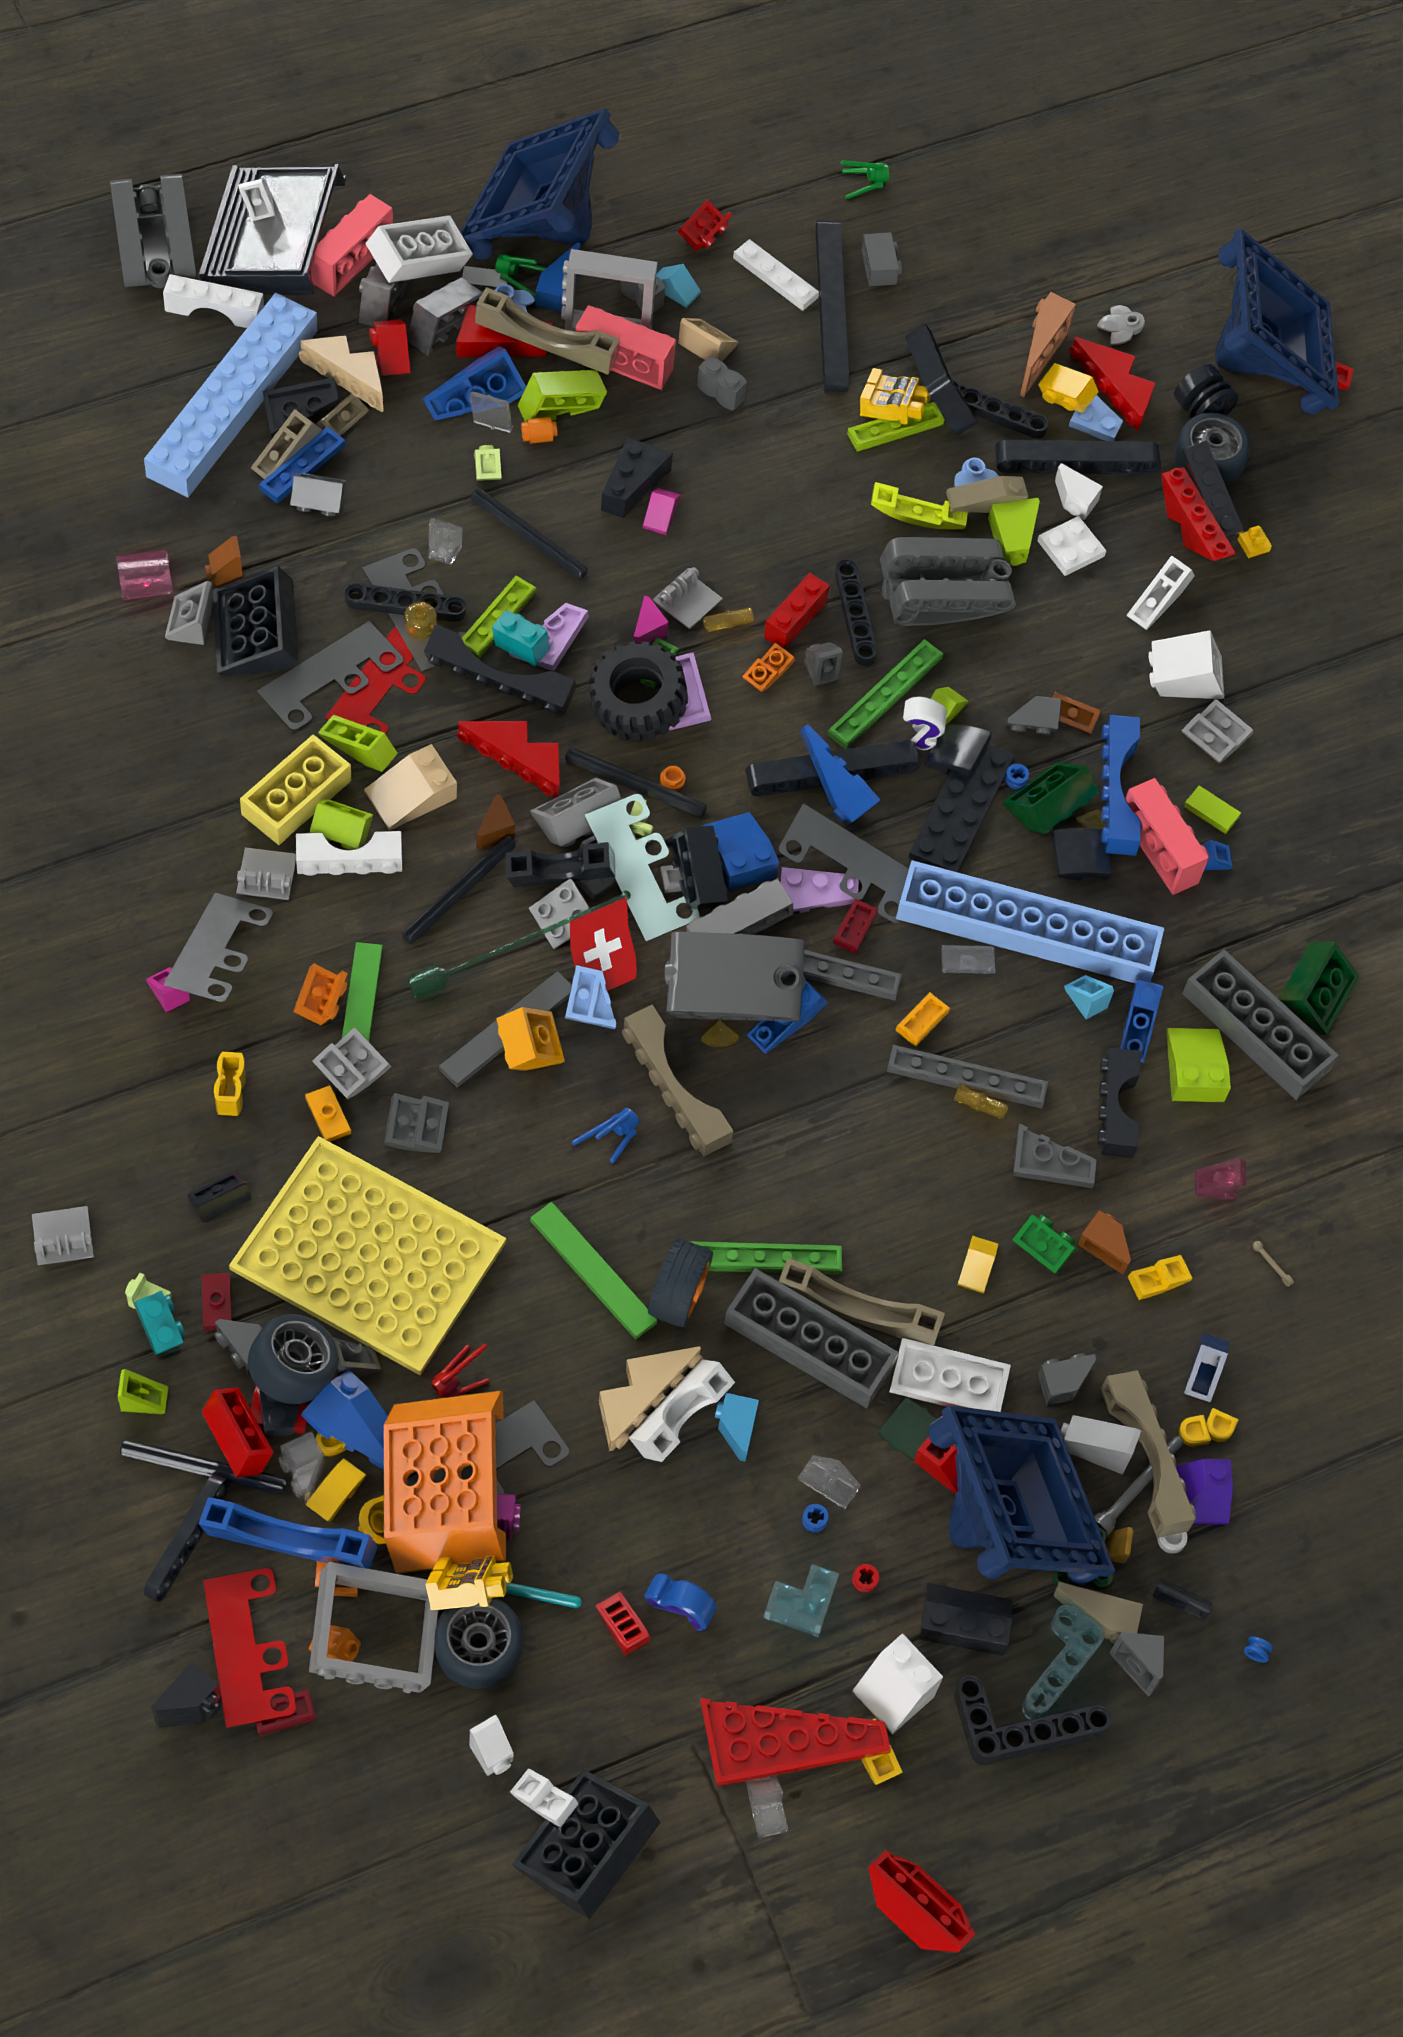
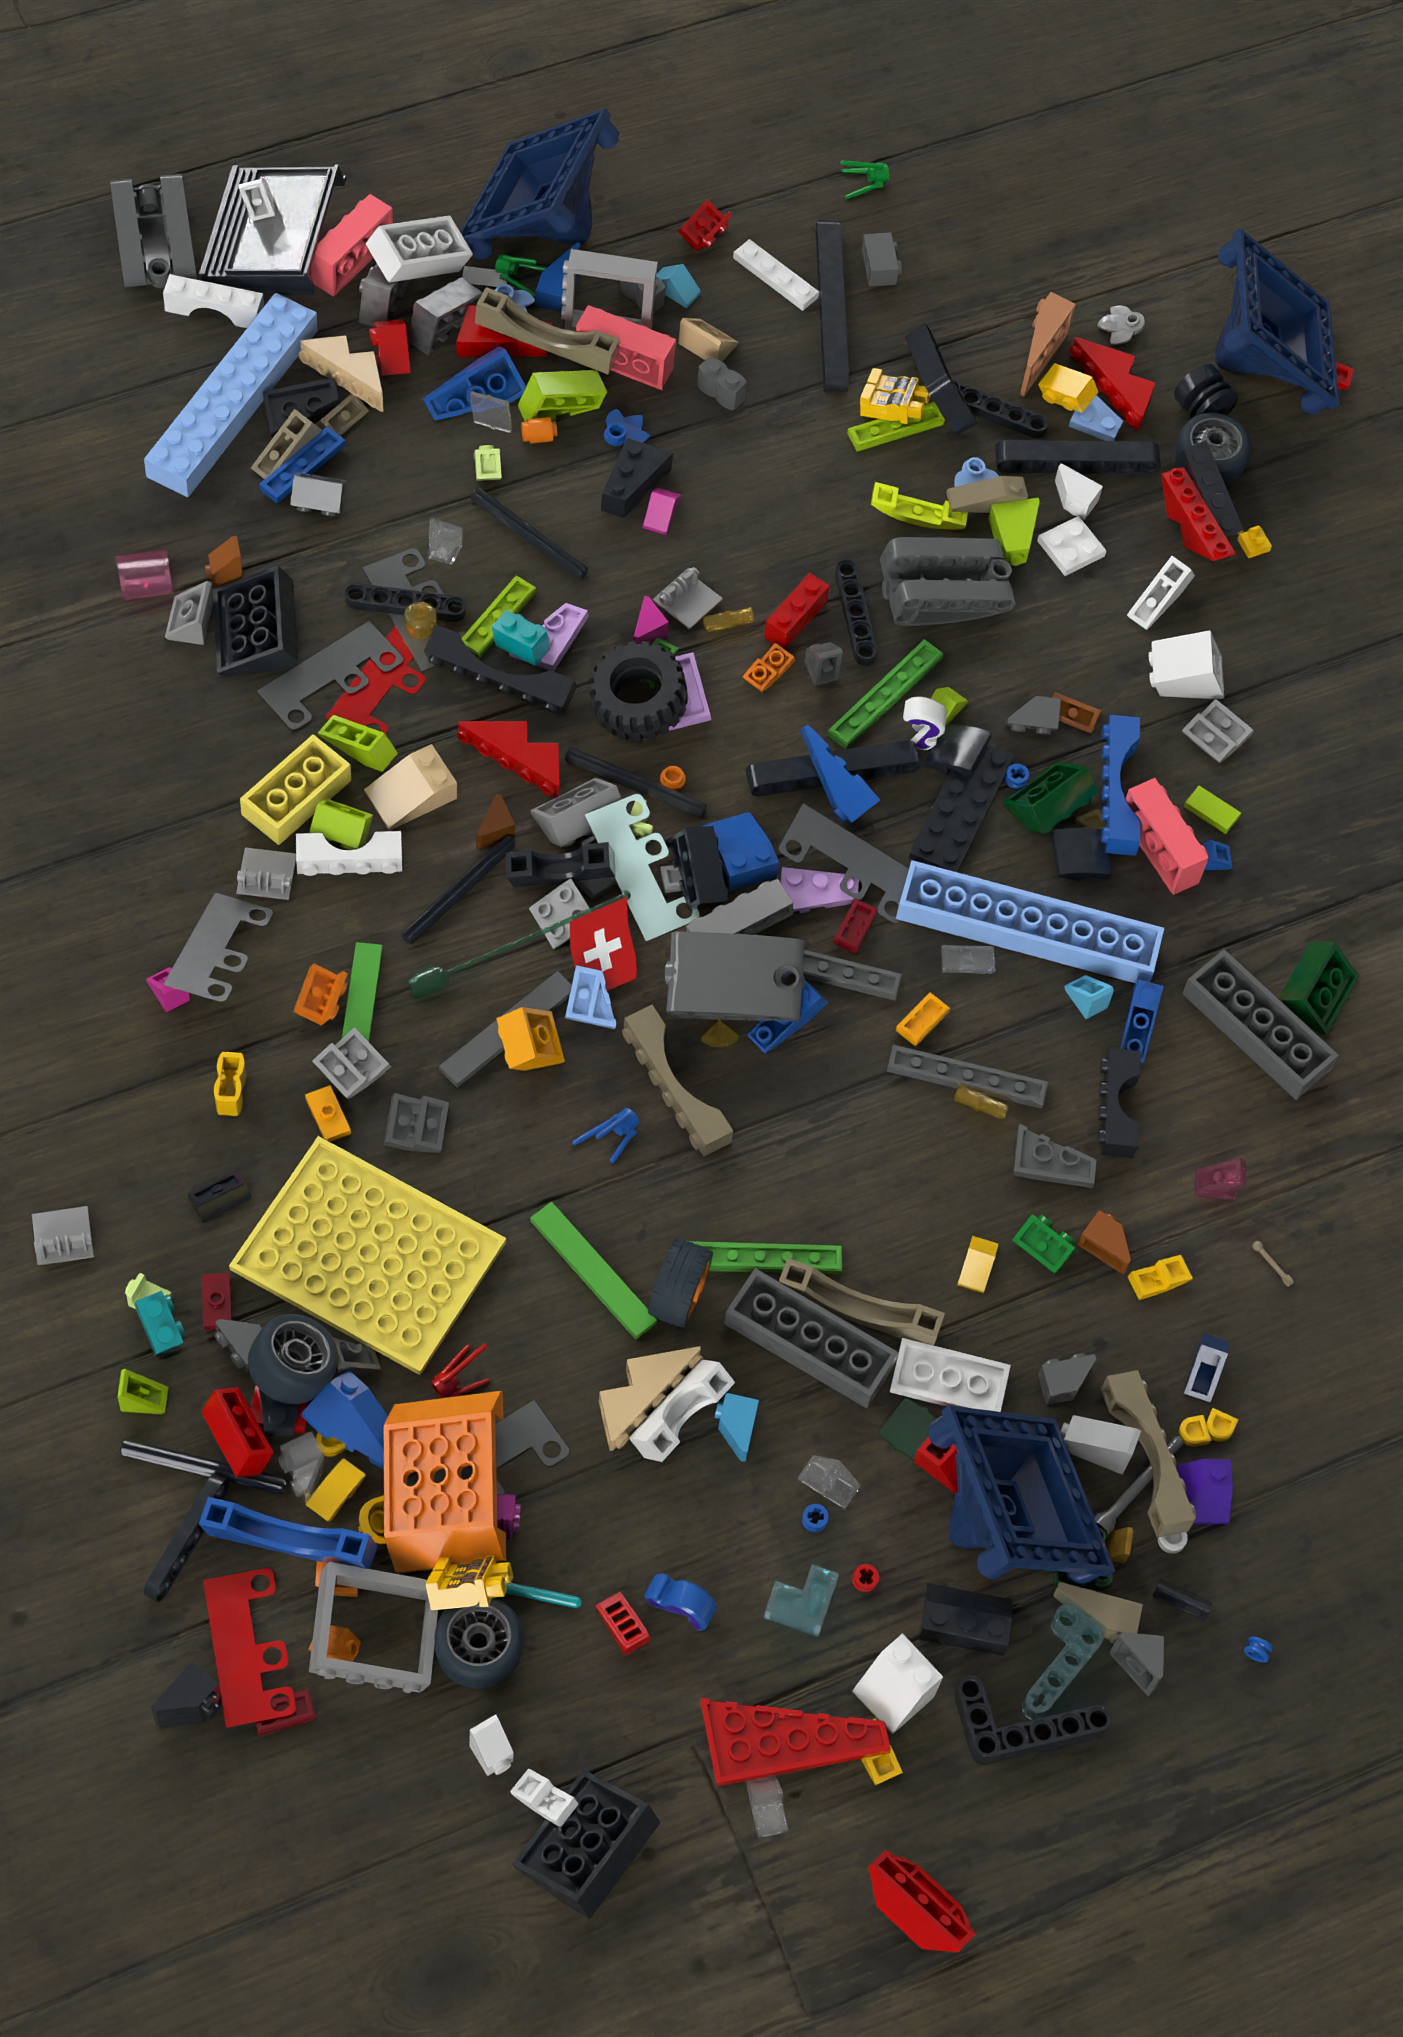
lime slope [1166,1028,1231,1102] -> none
none -> blue plate [604,409,650,446]

